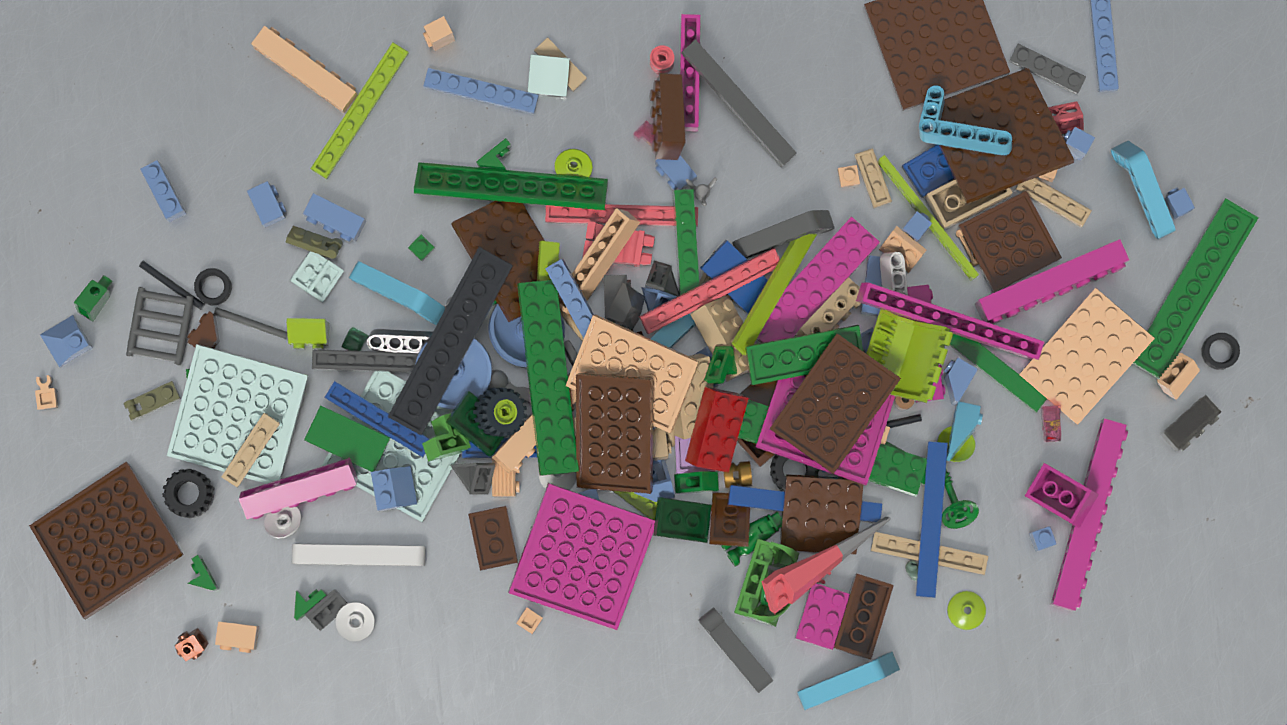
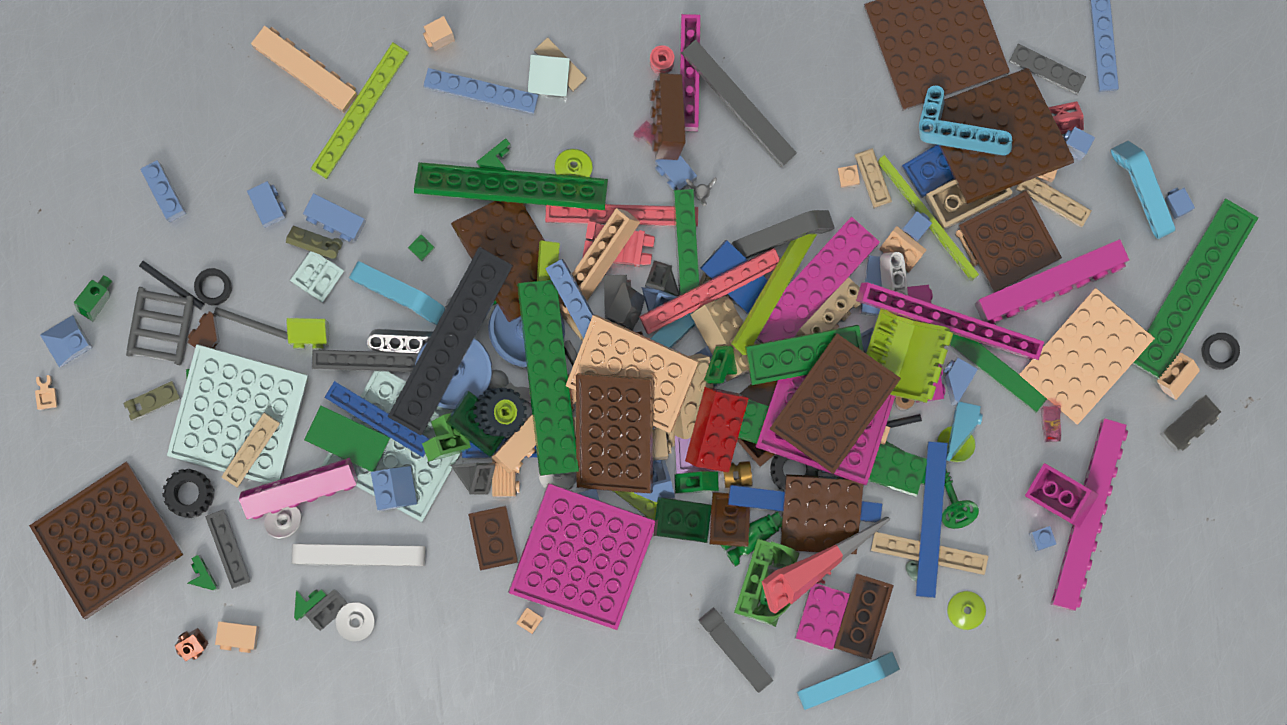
clear green slope [341,327,369,351] -> none
none -> dark grey plate [205,509,251,589]

